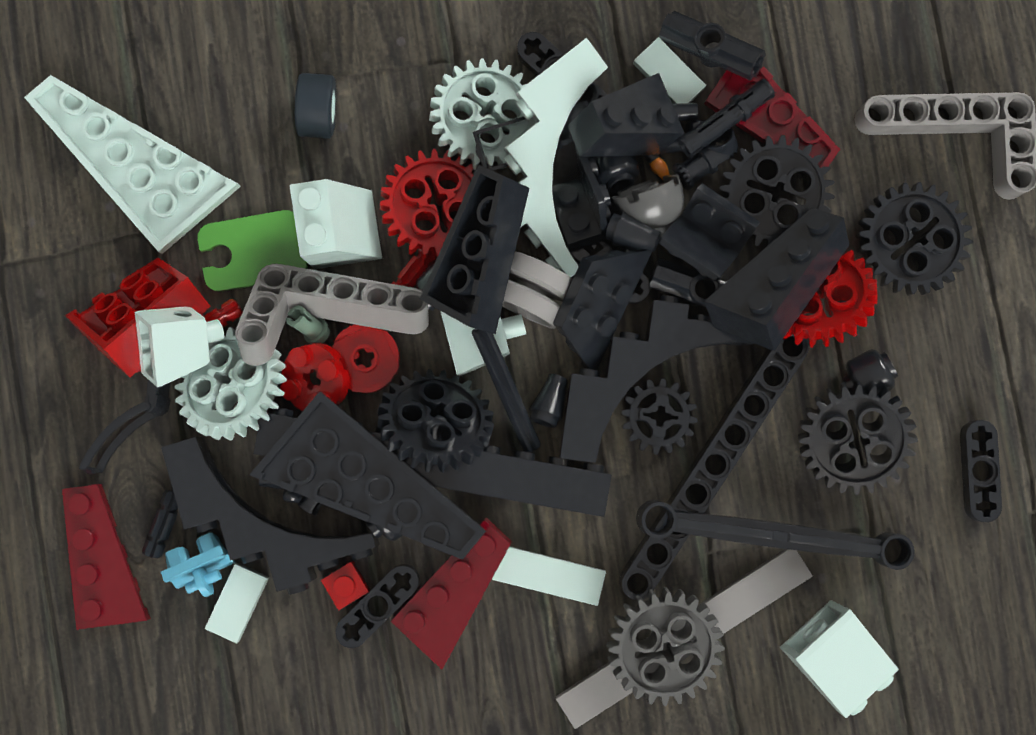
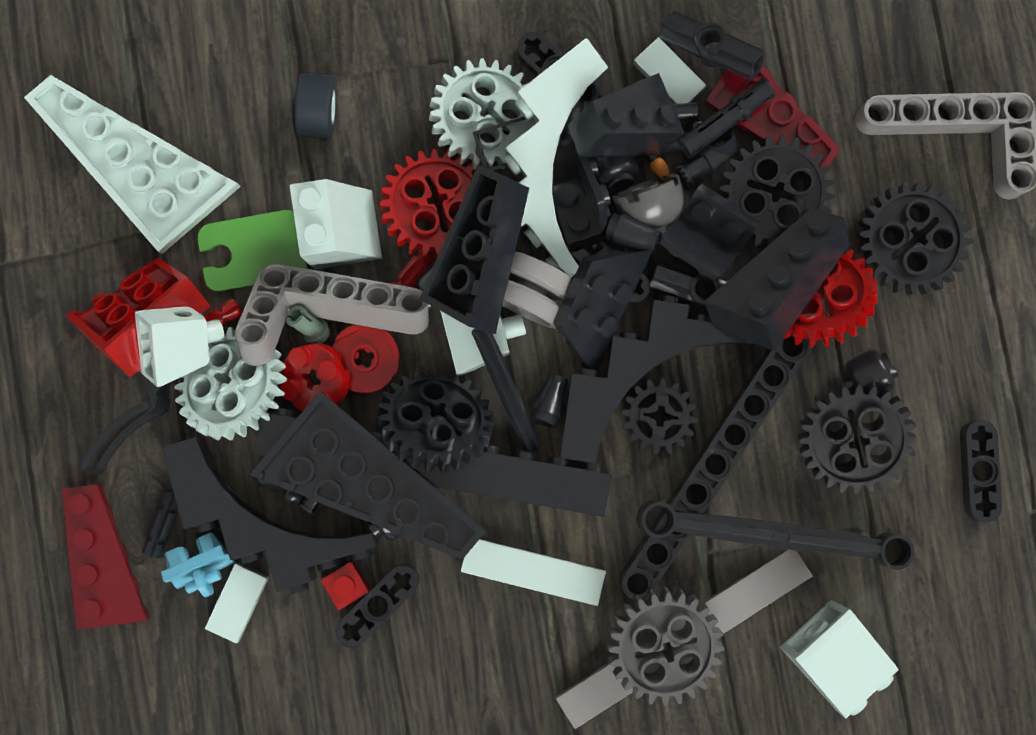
dark red wing [390,517,512,669] -> none

